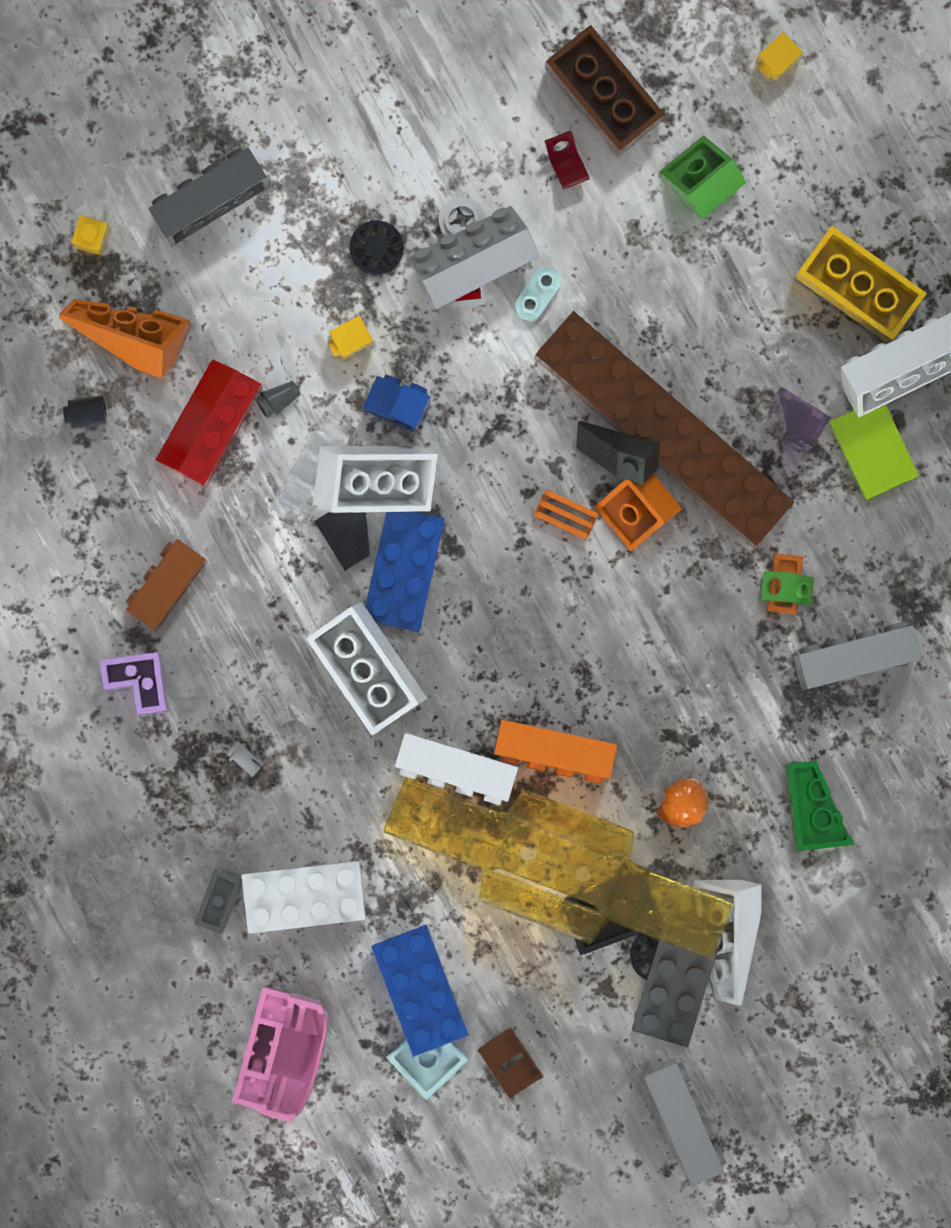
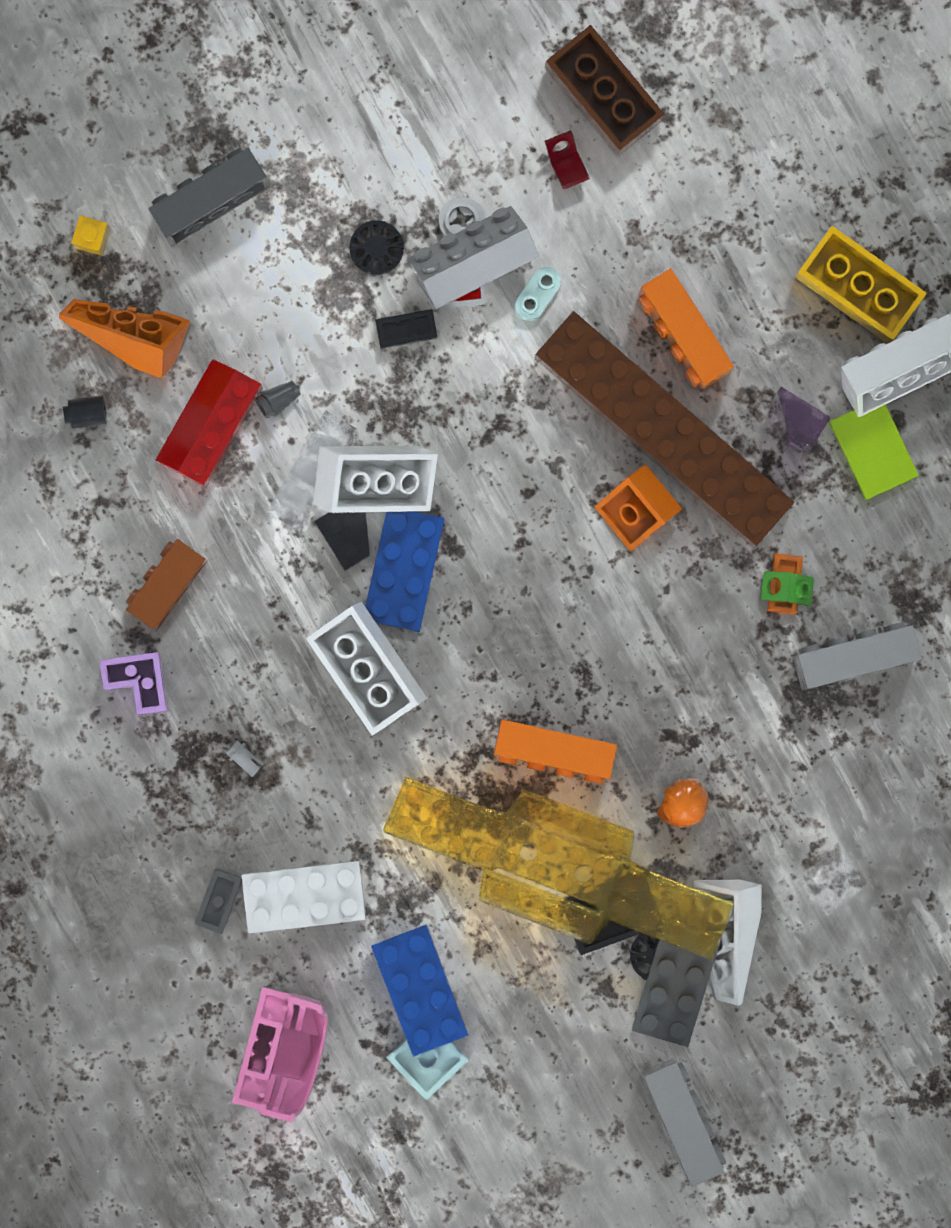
yellow brick [327,315,374,361] -> none
blue brick [363,374,431,434] -> none
white brick [395,733,518,805] -> none
reddish brown piece [477,1027,544,1098] -> none
orange tile [534,489,599,540] -> none
pearl dark grey slope [576,421,660,484] -> none
bright green slope [659,135,747,219] -> none
yellow brick [756,32,803,82] -> none
green wing [785,761,855,851] -> none
none -> black plate [375,309,438,349]
none -> orange brick [637,268,734,392]

